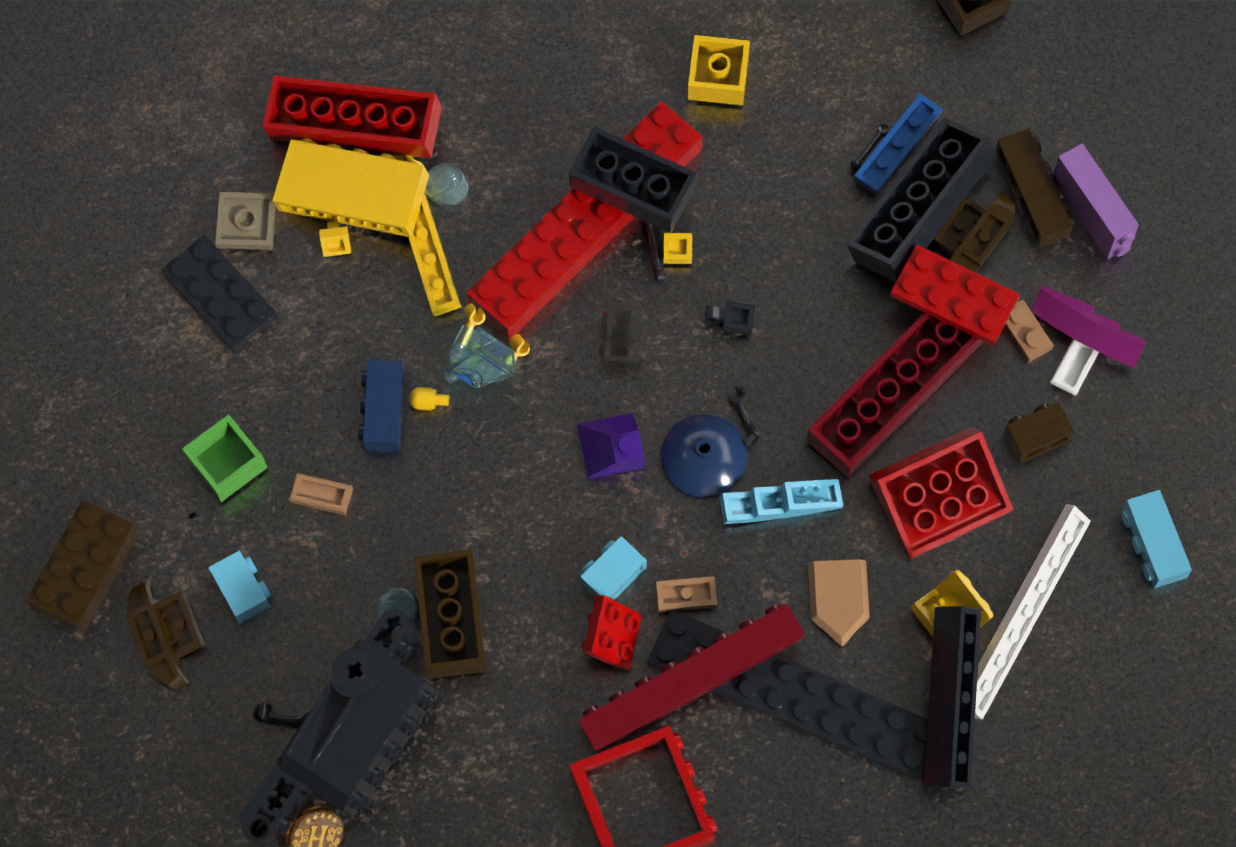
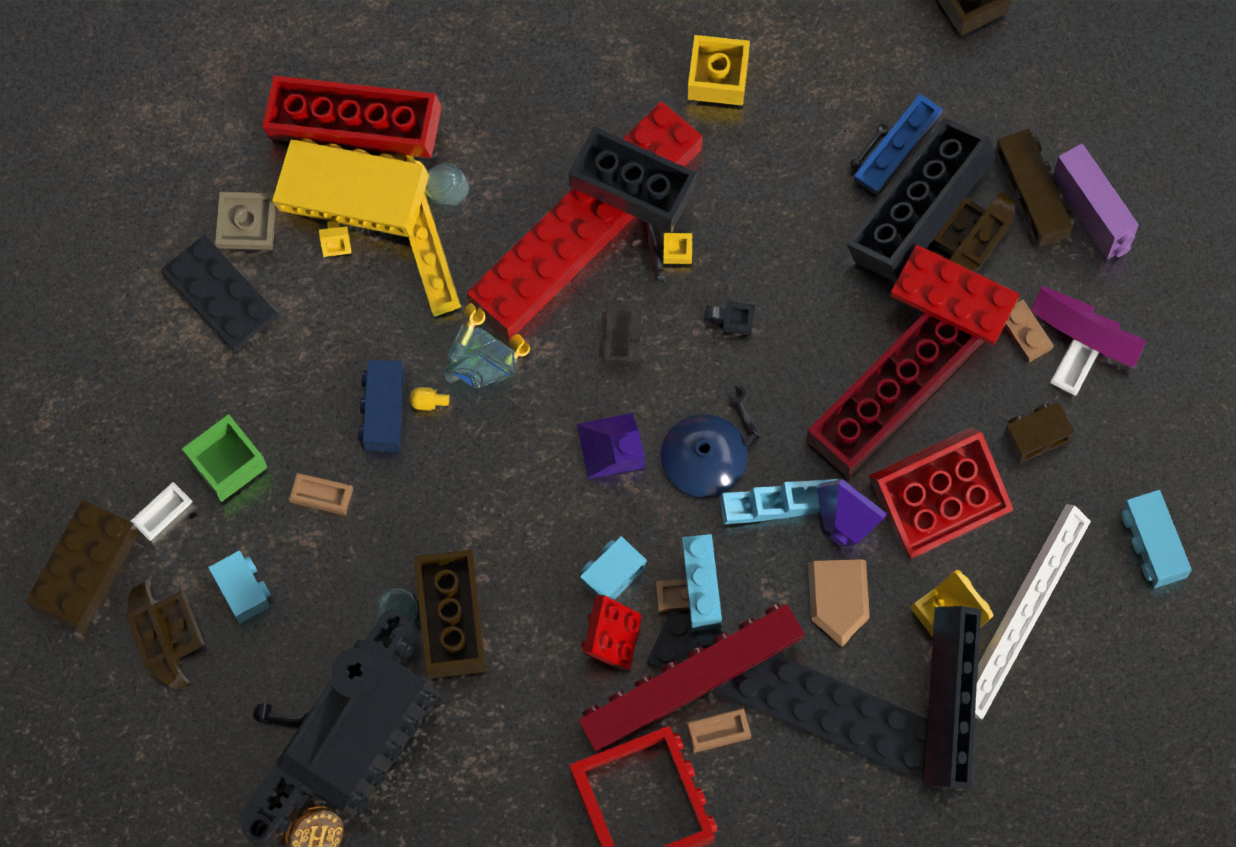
none -> white tile [130,482,193,541]
none -> medium azure brick [682,534,722,632]
none -> medium nougat tile [686,708,751,753]
none -> dark purple slope [817,479,887,546]

